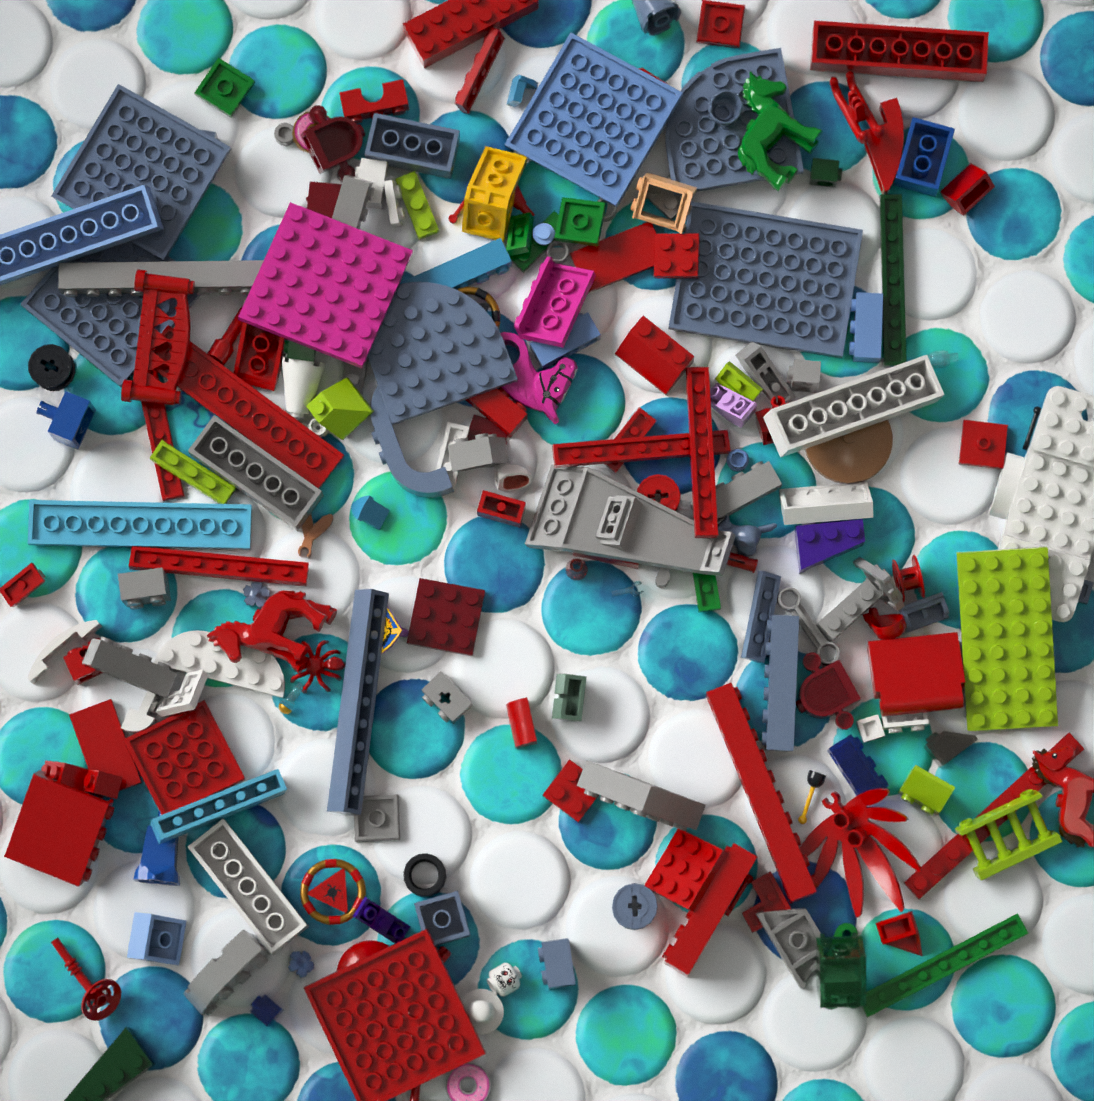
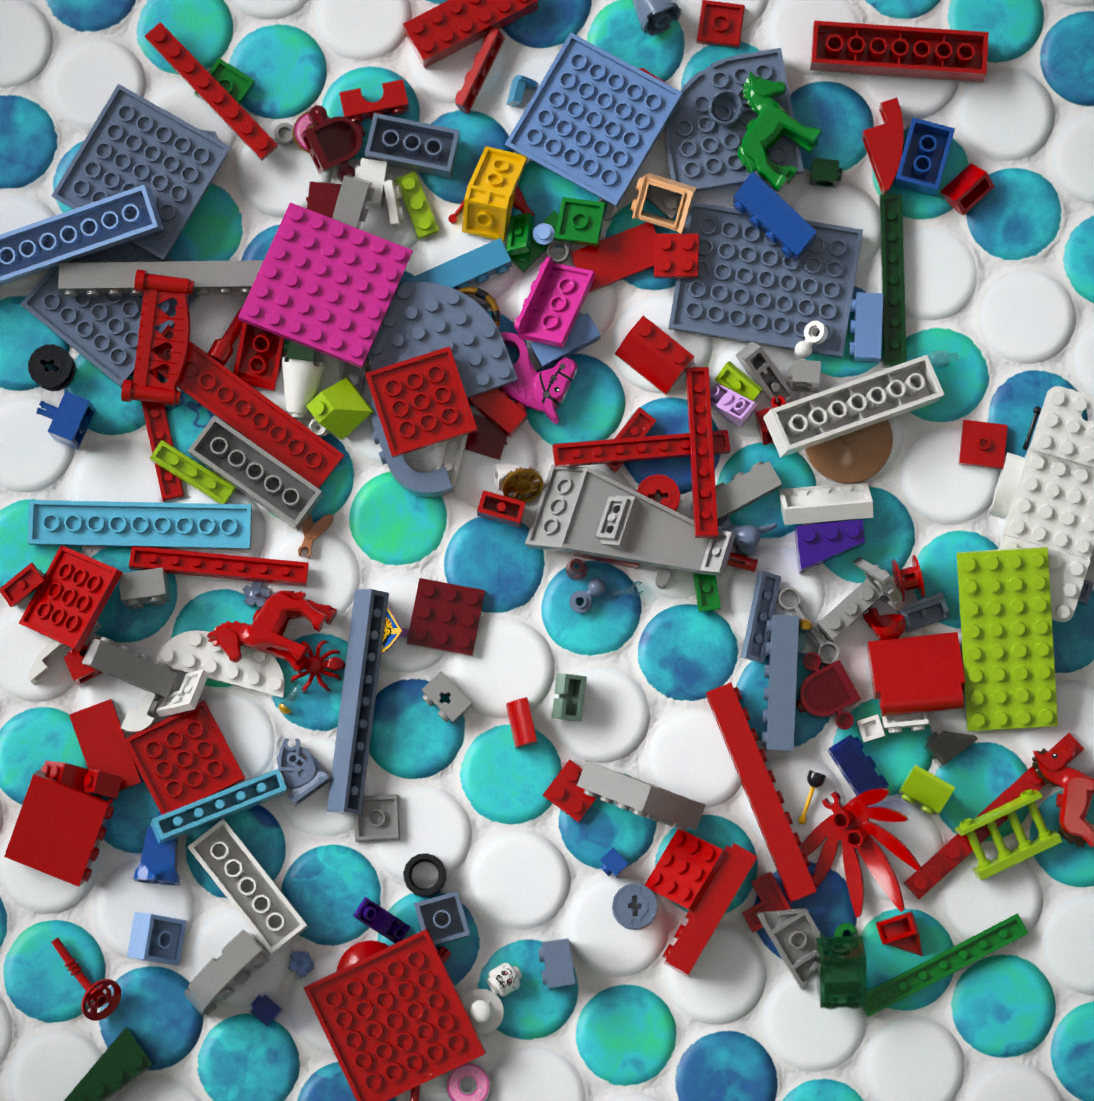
piece [300,859,366,925] -> none
dark azure tile [351,495,390,530] -> none
light grey brick [448,433,510,472] -> none
red hinge [724,874,753,917] -> none
medium blue plate [727,449,749,471] -> none
red piece [830,71,884,144] -> none
none -> red plate [19,545,123,652]
none -> red plate [144,22,278,161]
none -> sand blue piece [277,738,331,806]
none -> red plate [365,346,477,458]
none -> pearl gold wheel [502,467,544,503]
none -> sand blue plate [569,579,606,613]
none -> blue plate [600,847,629,878]
none -> blue slope [733,172,817,261]
none -> white plate [795,321,828,358]
none -> clear light blue piece [798,619,812,652]

